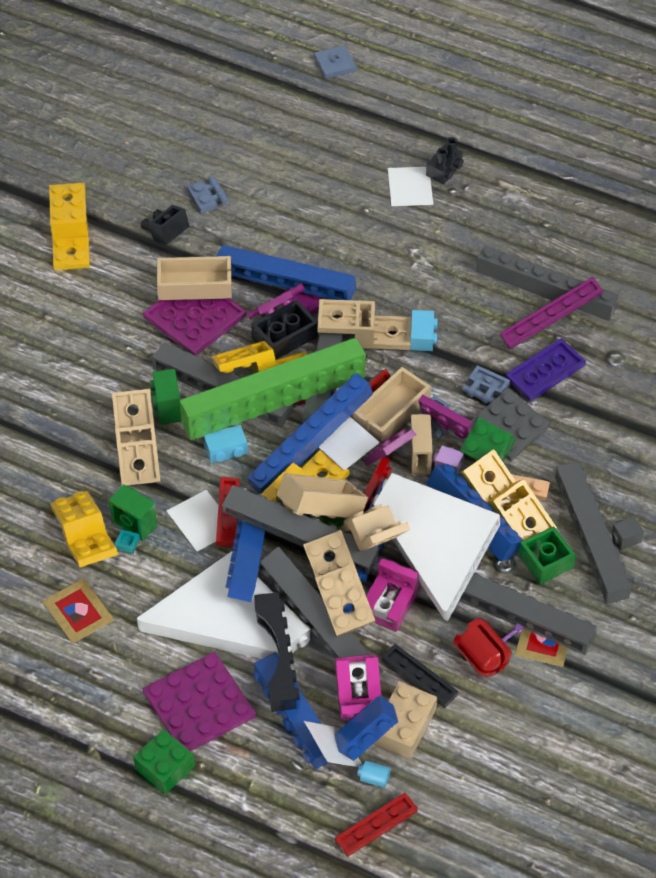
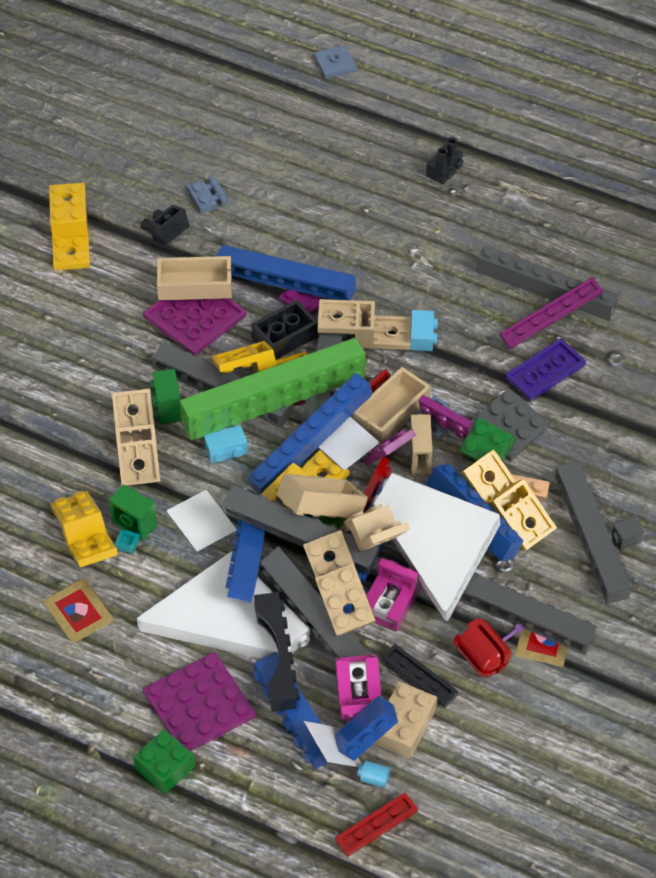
red plate [215,477,240,547] -> none
magenta plate [247,283,305,320] -> none
white sticker [388,167,433,206] -> none
lavender brick [432,446,464,473] -> none
sand blue plate [462,365,510,405] -> none
green brick [519,526,576,585] -> none

